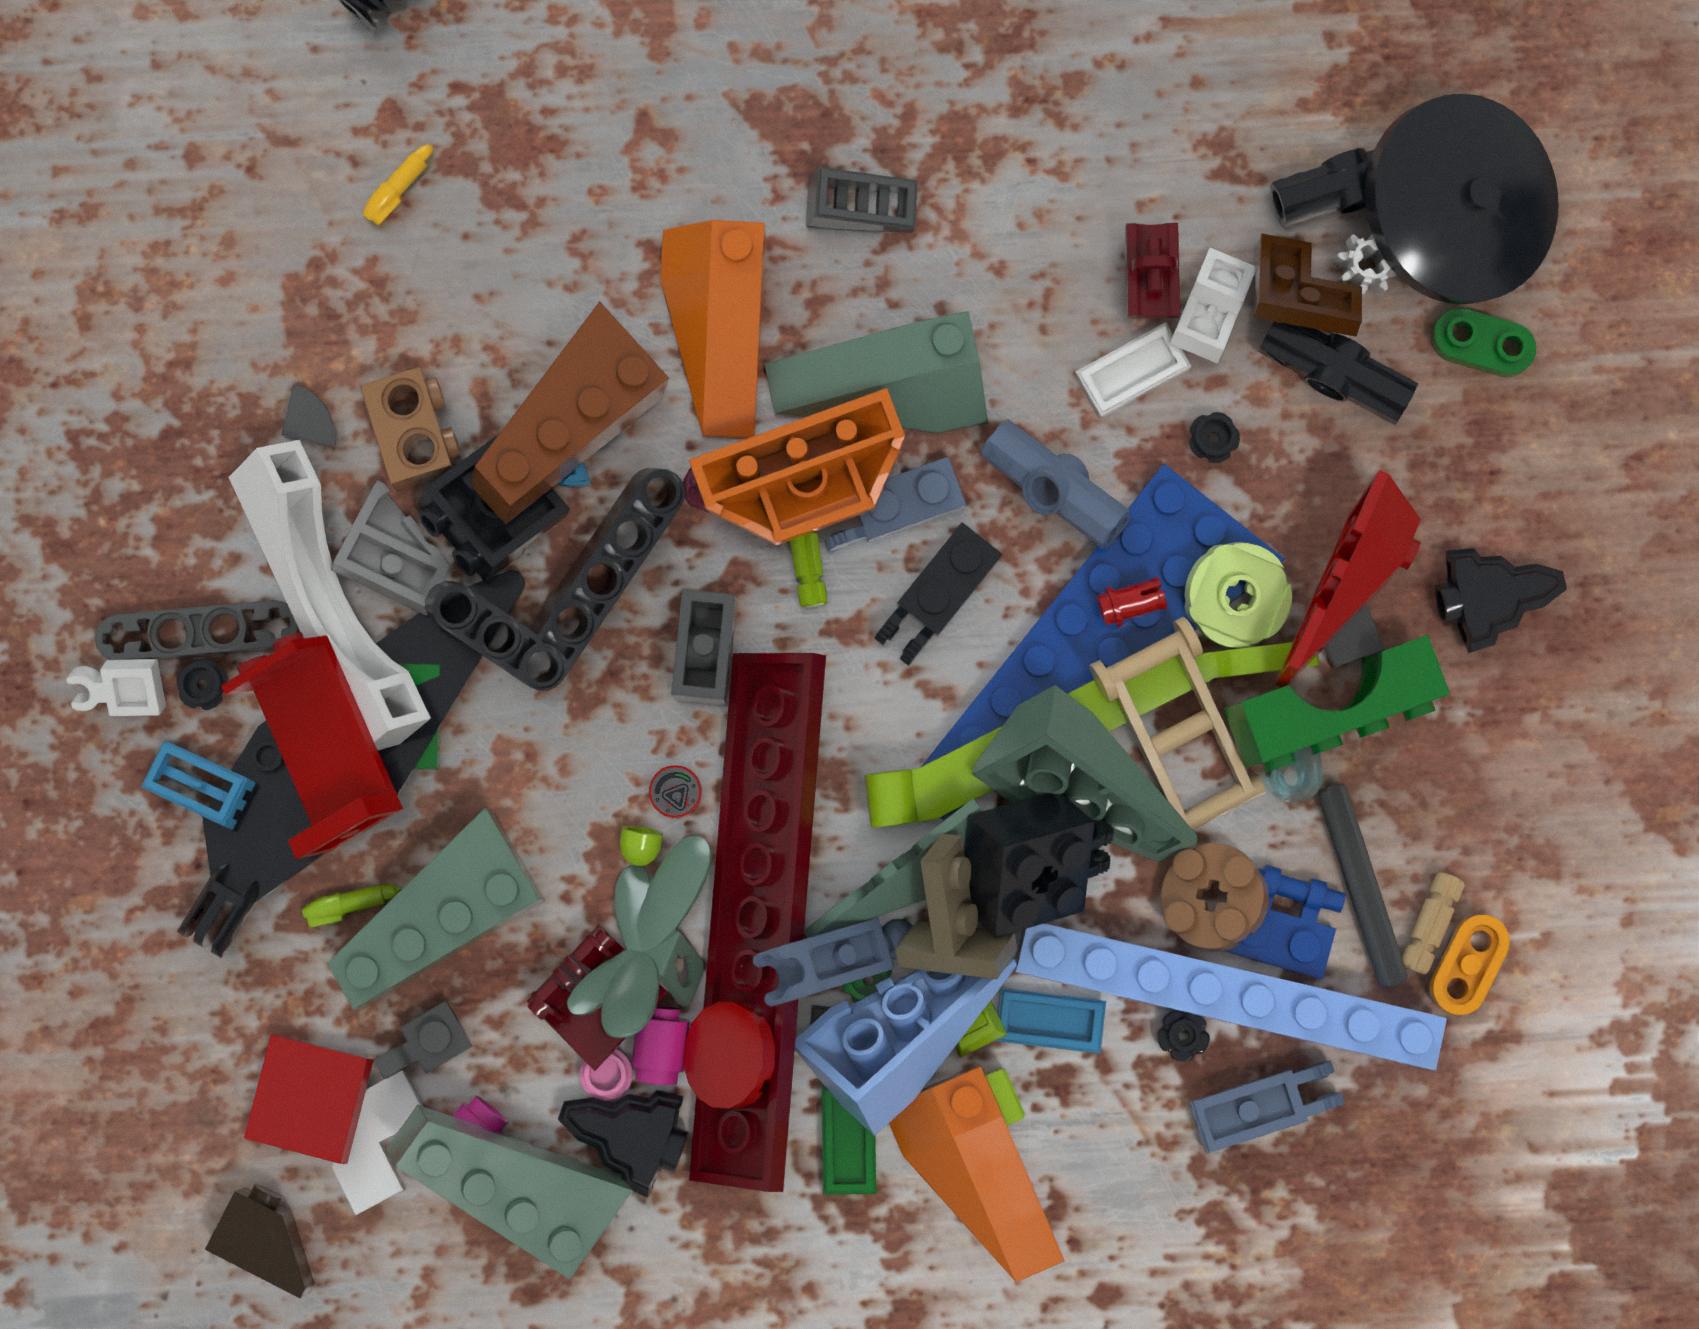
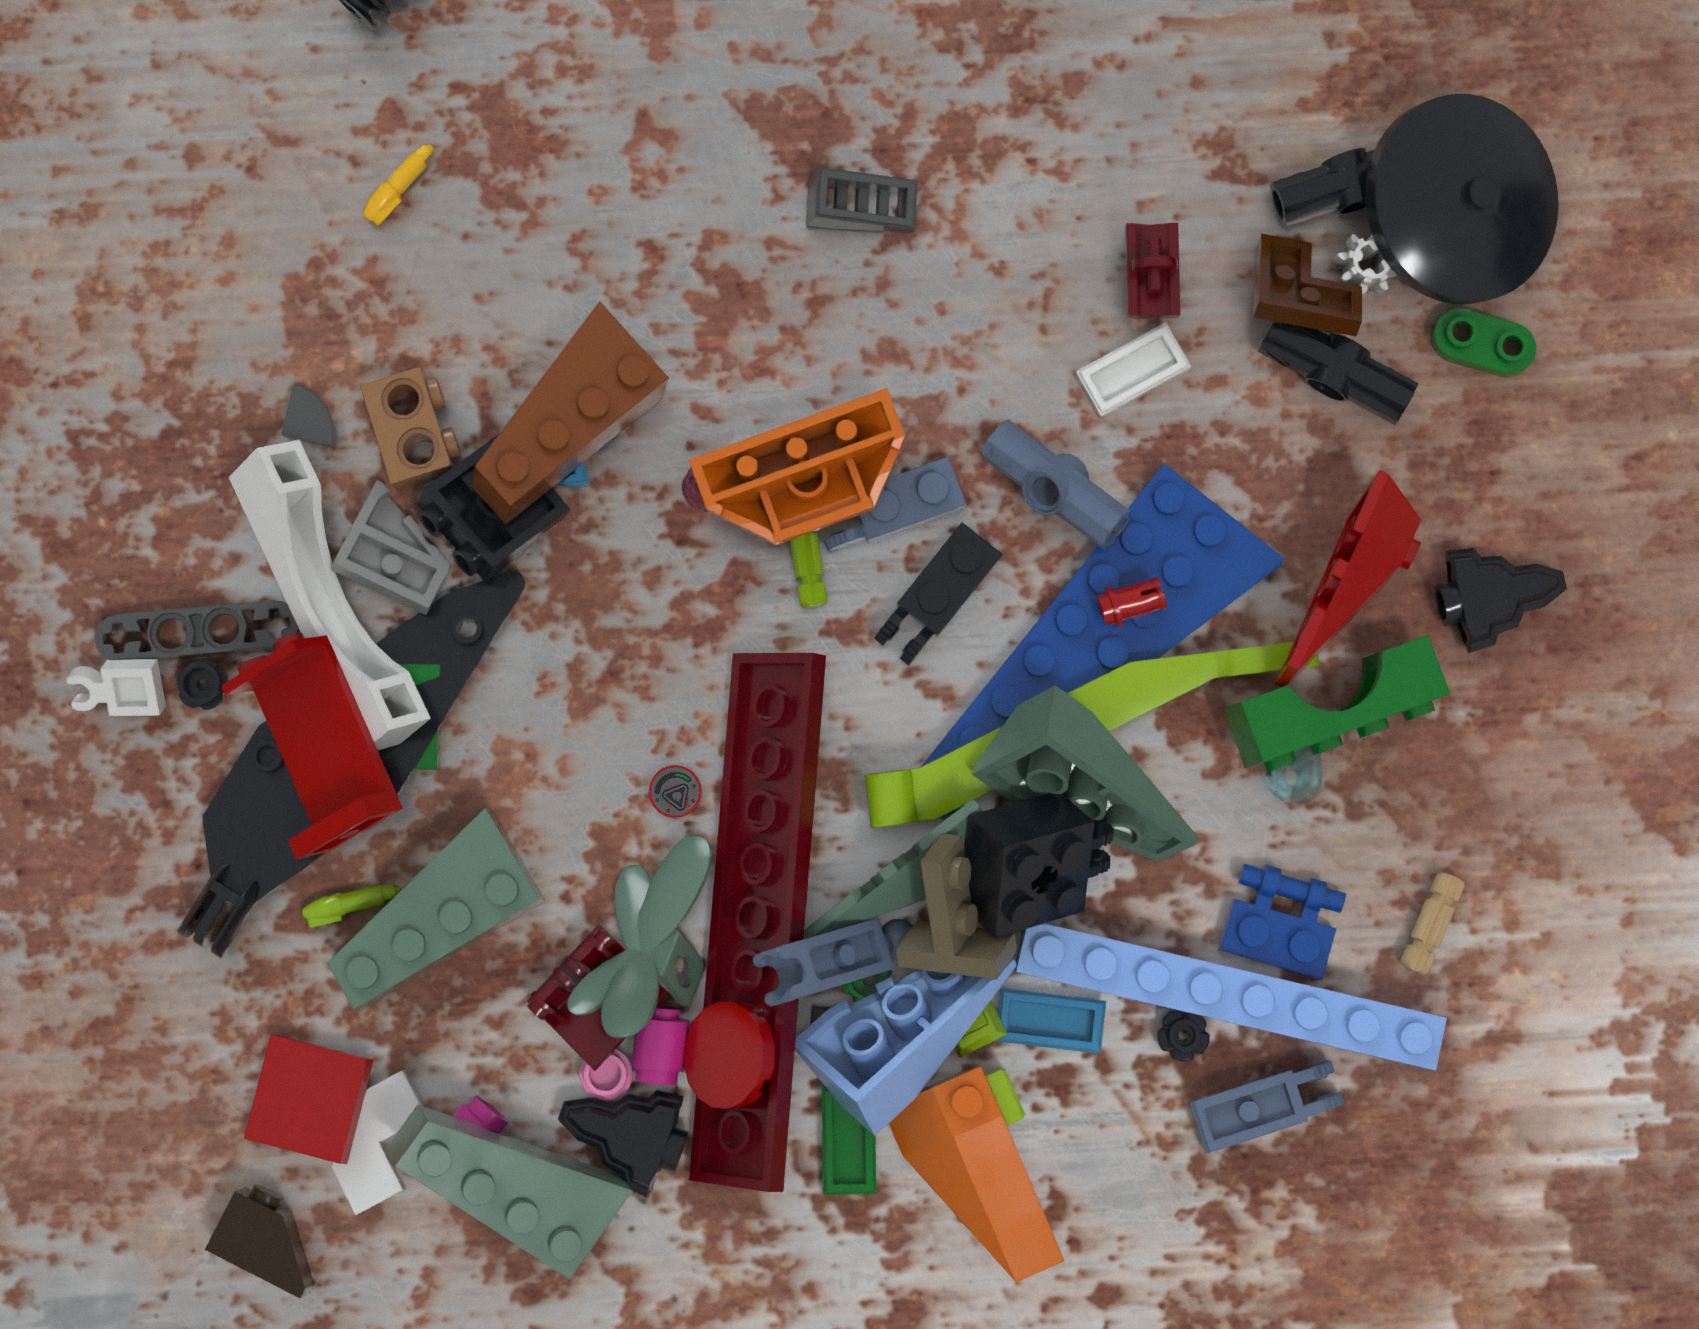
dark azure tile [141,740,256,830] -> none
dark grey plate [374,1001,474,1079] -> none
black beam [425,468,685,691] -> none
lime hinge [619,826,663,866] -> none
orange wedge [660,220,766,439] -> none
dark grey brick [671,589,737,705] -> none
sand green wedge [764,311,988,434] -> none
tan piece [1089,617,1266,830] -> none
medium nougat plate [1161,843,1269,951] -> none
white slope [1170,248,1256,364] -> none
yellowish green plate [1184,542,1292,648] -> none
black plate [1189,412,1240,463] -> none
dark grey axle [1318,783,1408,988] -> none
dark grey tile [1325,605,1384,669] -> none
light orange plate [1429,915,1510,1015] -> none

